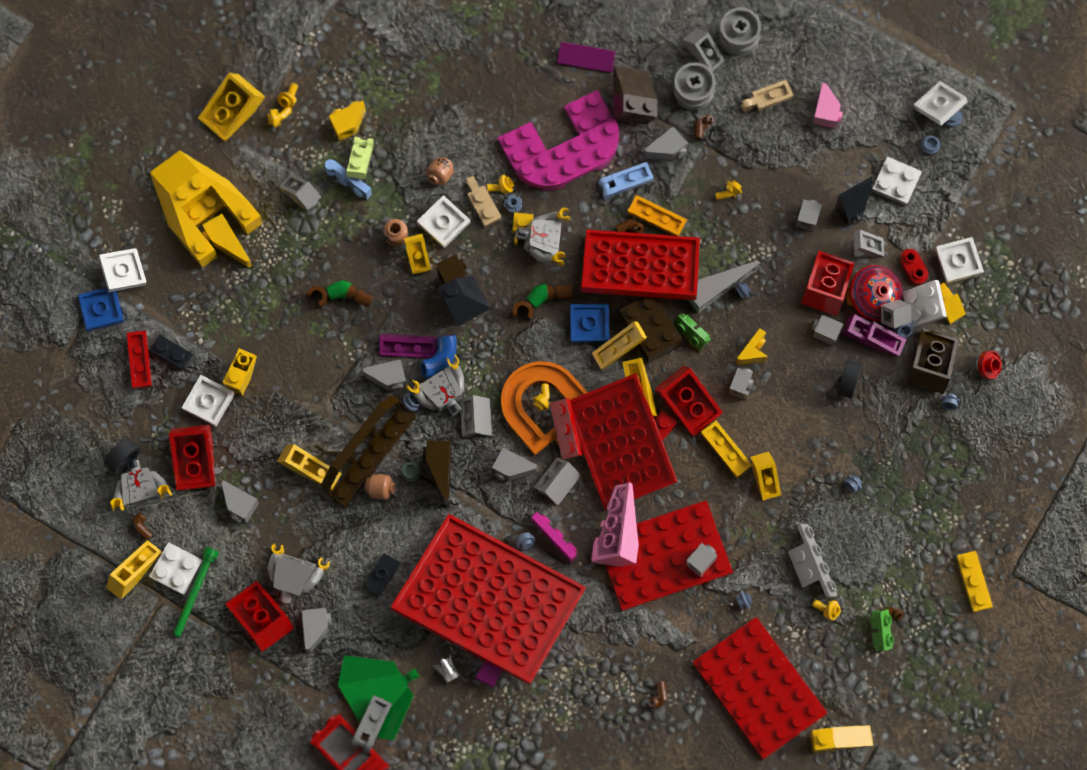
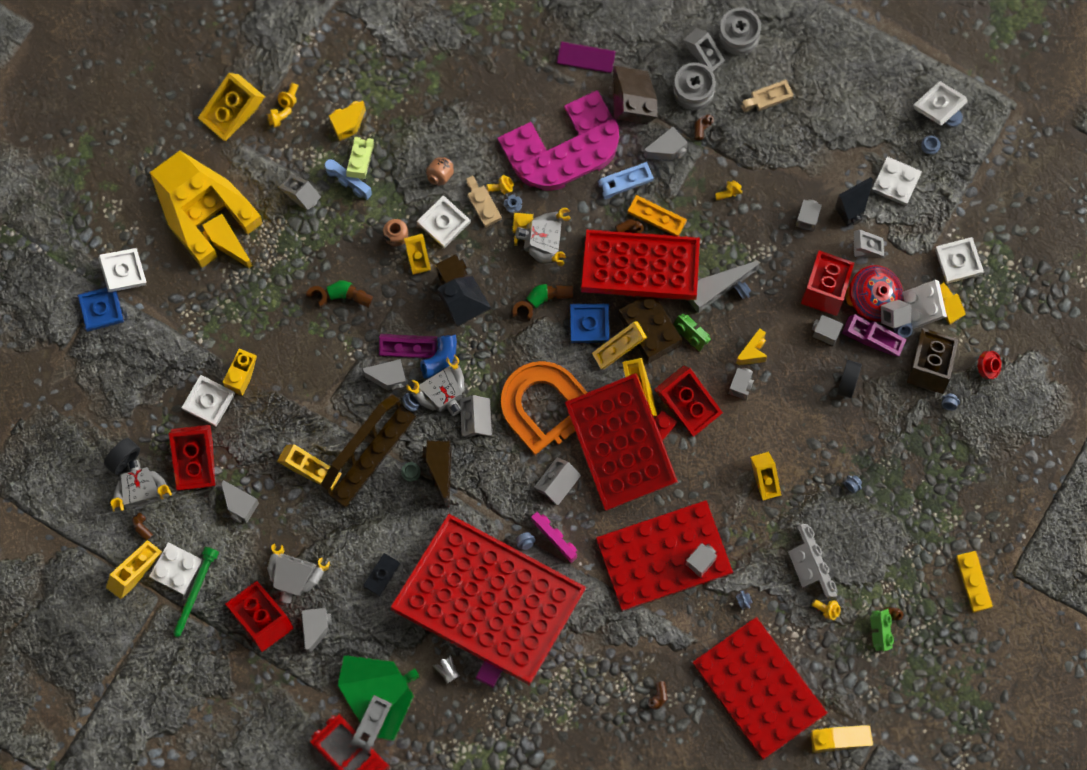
red plate [127,330,152,390] -> none
black plate [149,334,192,371] -> none
nougat head [365,474,395,500] -> none
light grey slope [492,448,538,481] -> none
yellow plate [533,384,550,411] -> none
red plate [550,398,582,460] -> none
bright pink wedge [591,482,638,567] -> none
yellow plate [701,421,752,478] -> none
bright pink slope [813,83,843,129] -> none
red plate [900,249,929,286] -> none

